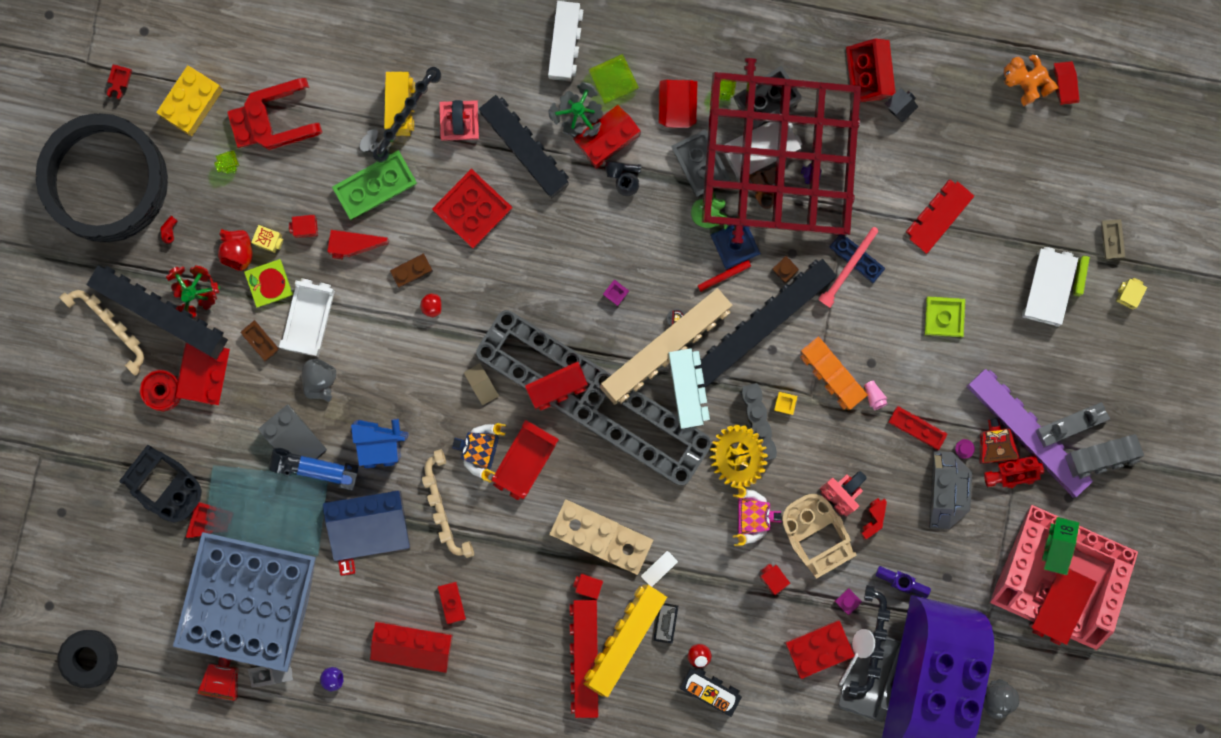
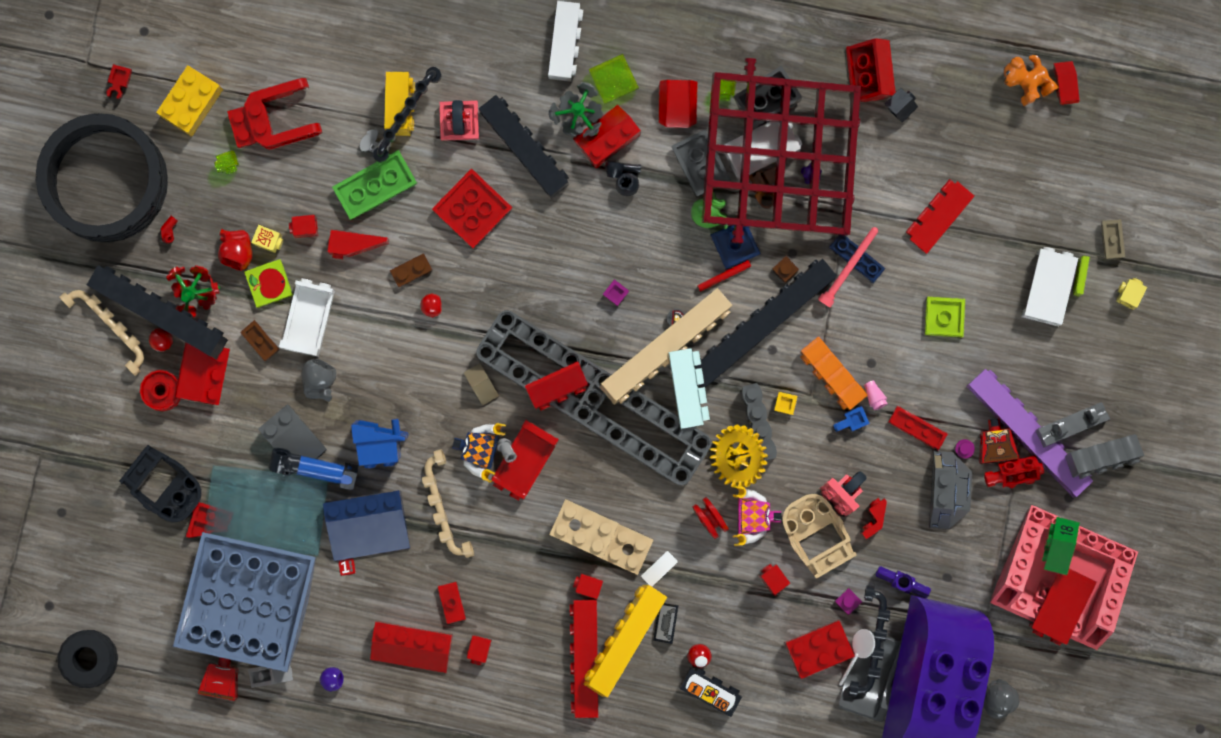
none -> red piece [149,328,173,352]
none -> red brick [467,635,492,665]
none -> light grey pin [497,438,517,463]
none -> red wheel [692,497,729,540]
none -> blue plate [833,406,870,432]

